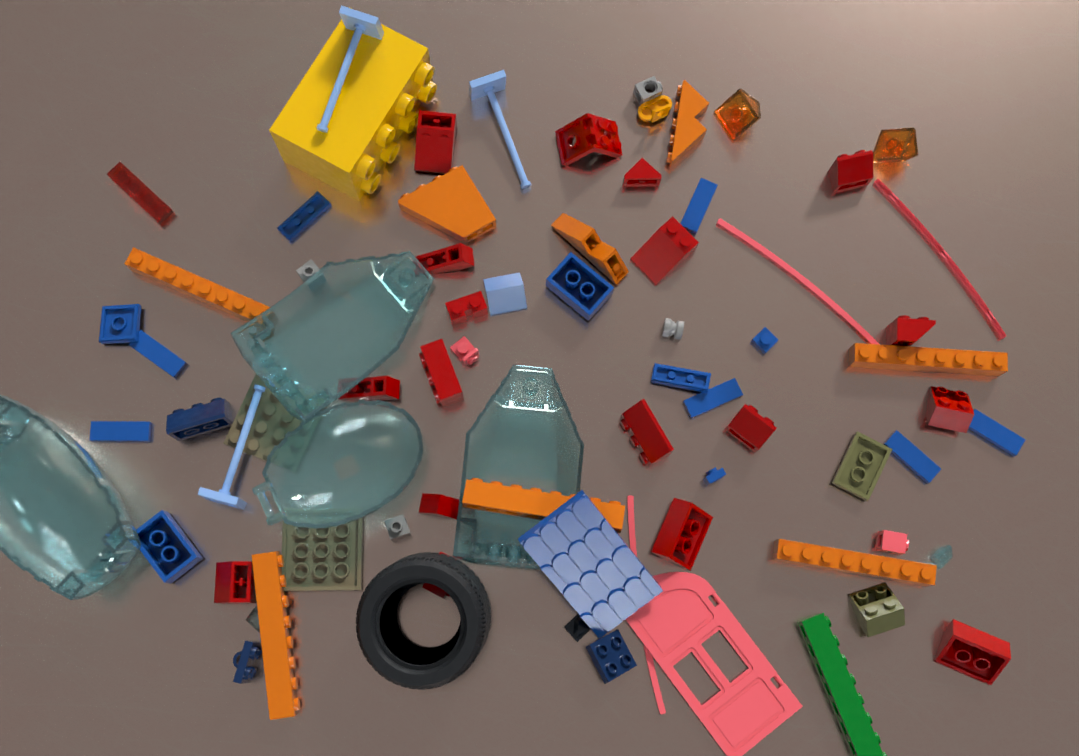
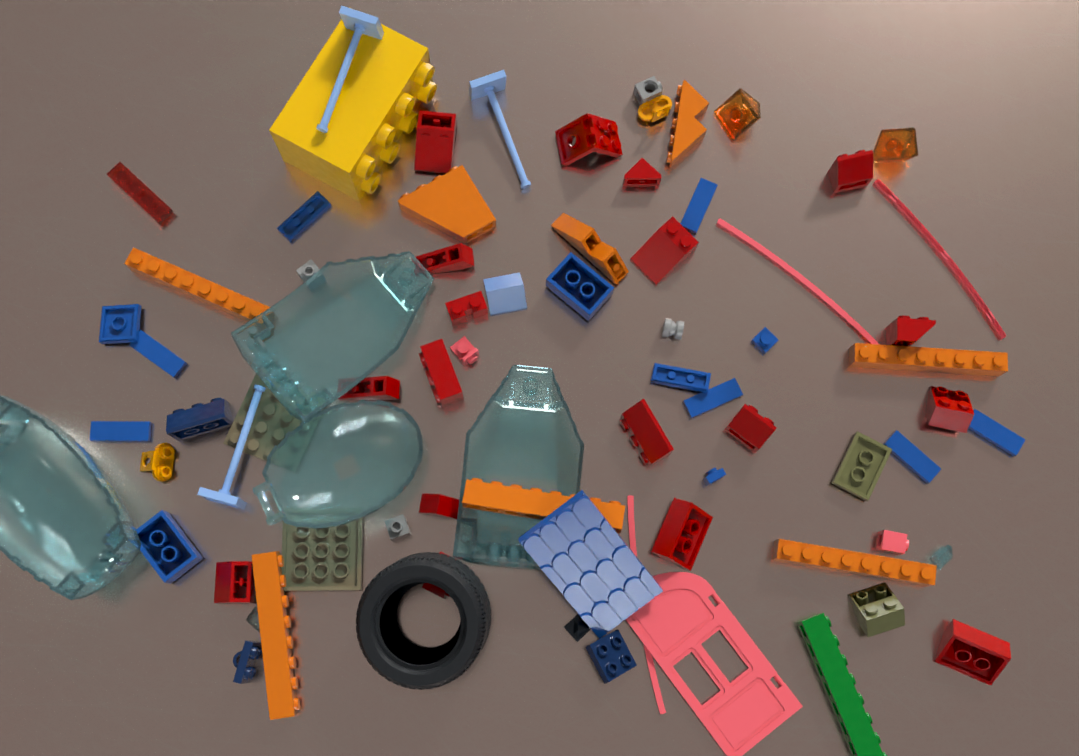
none -> light orange bracket [140,443,175,482]

